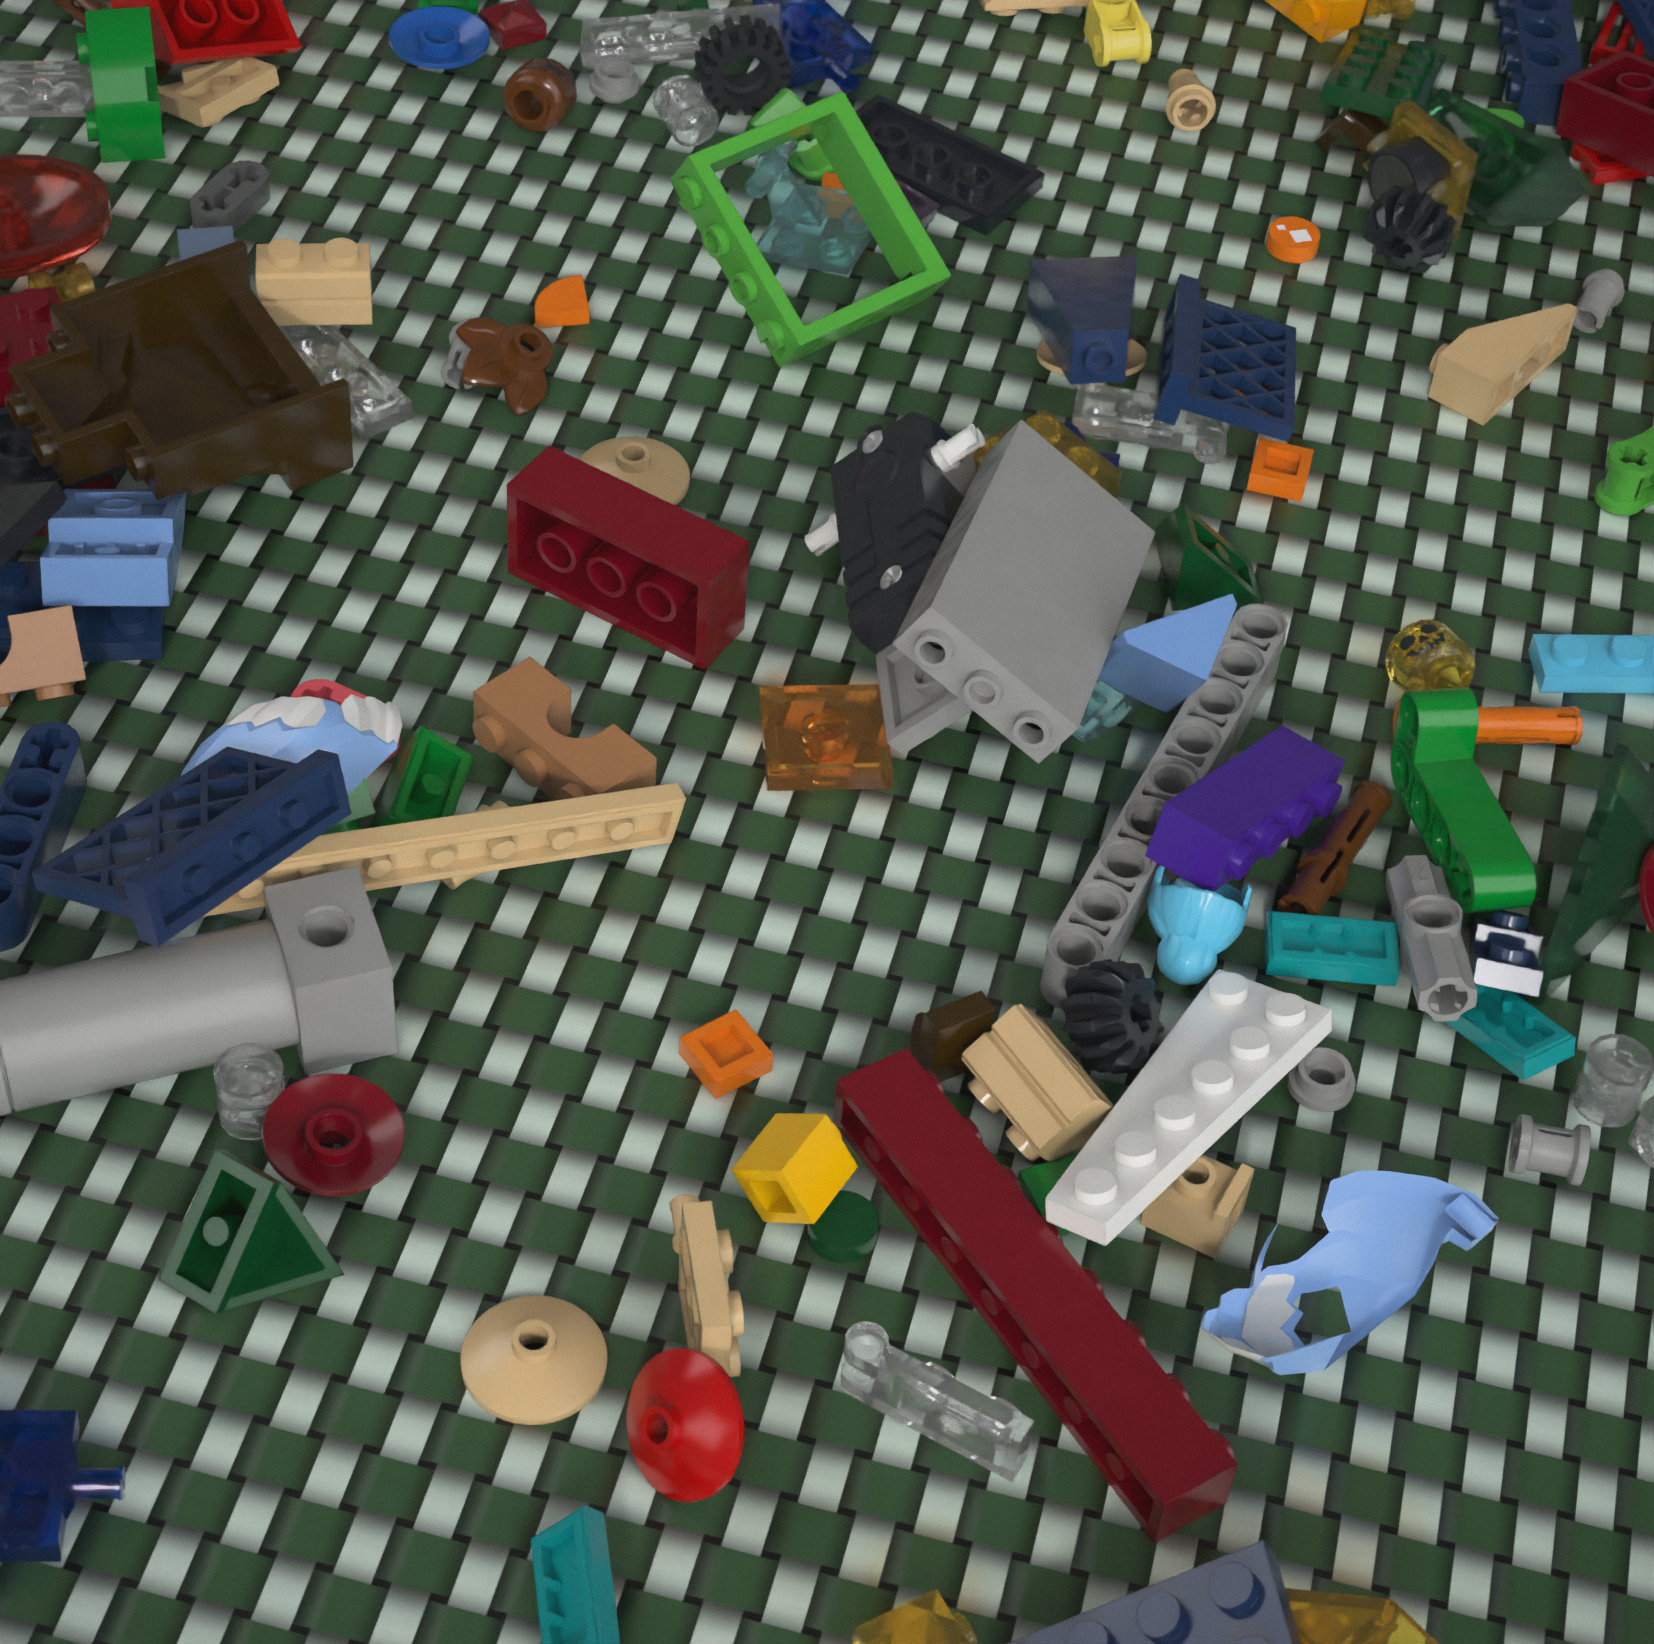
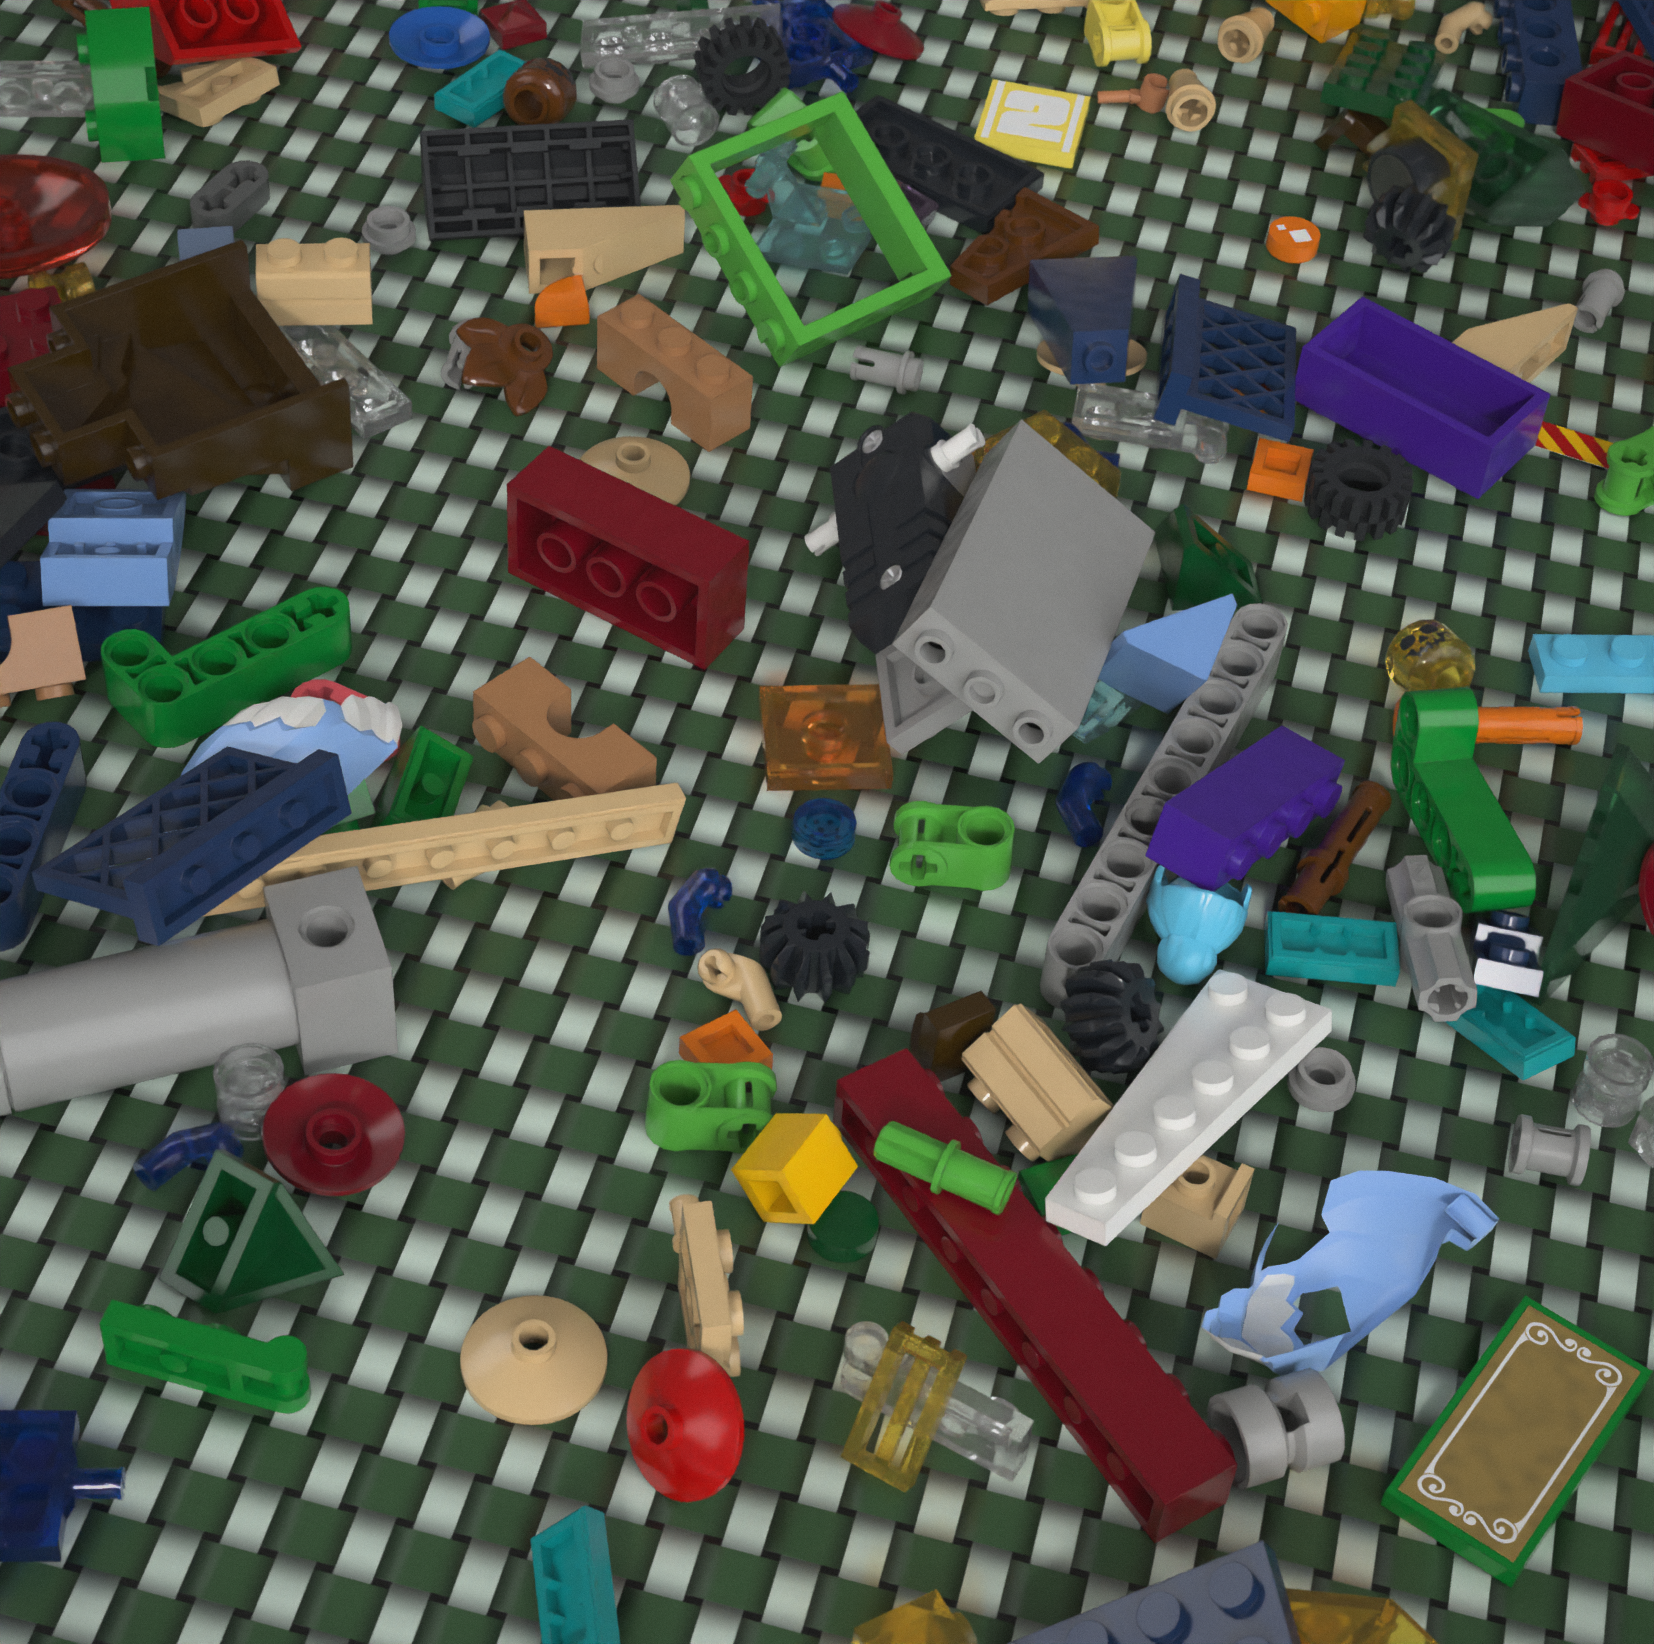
none -> green plate [99,1299,311,1414]
none -> green beam [101,587,352,748]
none -> clear blue arm [133,1121,244,1191]
none -> light grey plate [362,206,416,255]
none -> black piece [420,119,641,242]
none -> teal plate [434,49,526,128]
none -> tan slope [524,205,685,294]
none -> medium nougat arch [597,294,753,452]
none -> bright green piece [644,1060,777,1154]
none -> clear blue arm [668,868,733,956]
none -> tan arm [697,948,782,1031]
none -> red plate [718,169,777,216]
none -> black gear [759,891,870,1004]
none -> clear blue tile [792,798,857,860]
none -> dark red dish [832,0,924,60]
none -> clear yellow tile [841,1321,968,1492]
none -> light grey pin [850,344,924,395]
none -> bright green axle [873,1121,1017,1215]
none -> bright green piece [889,801,1015,891]
none -> reddish brown wing [950,187,1099,305]
none -> tile [974,79,1091,169]
none -> clear blue arm [1055,761,1112,848]
none -> nougat hand [1097,73,1169,114]
none -> light grey wheel [1207,1368,1345,1490]
none -> tan cone [1218,7,1274,63]
none -> dark purple piece [1295,296,1551,499]
none -> black tyre [1304,439,1414,541]
none -> pearl gold tile [1380,1295,1653,1588]
none -> tan arm [1434,1,1493,54]
none -> sticker [1535,421,1613,469]
none -> red plate [1578,179,1639,226]

